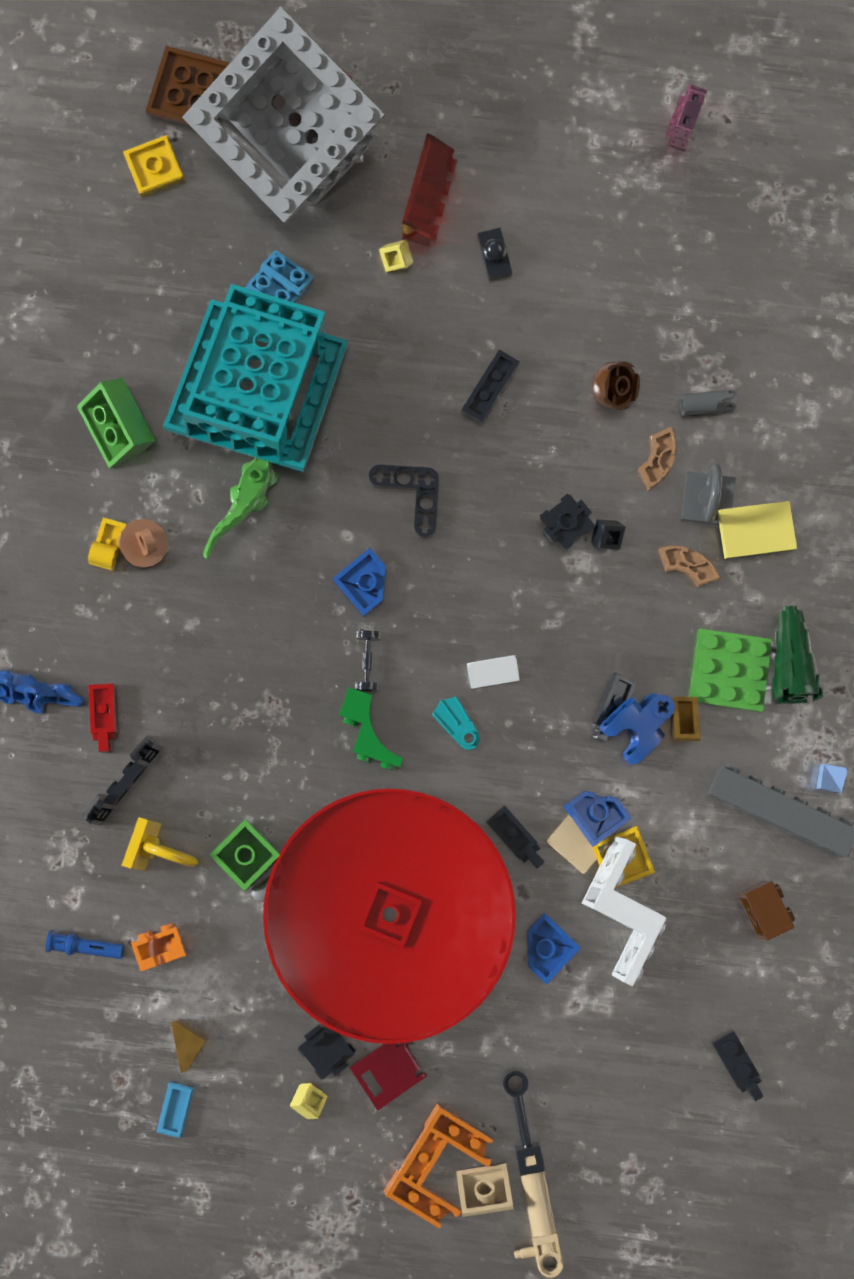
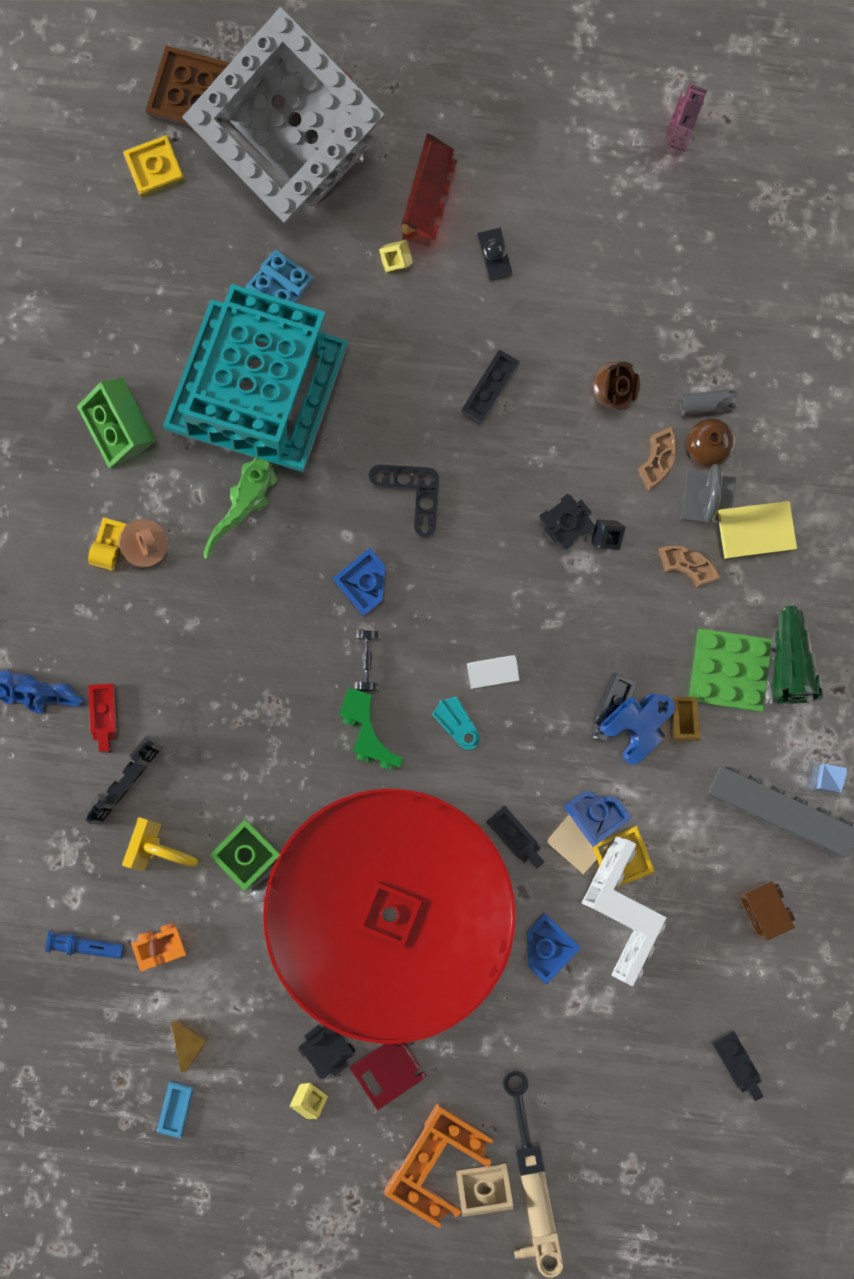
none -> reddish brown cylinder [686,418,735,468]

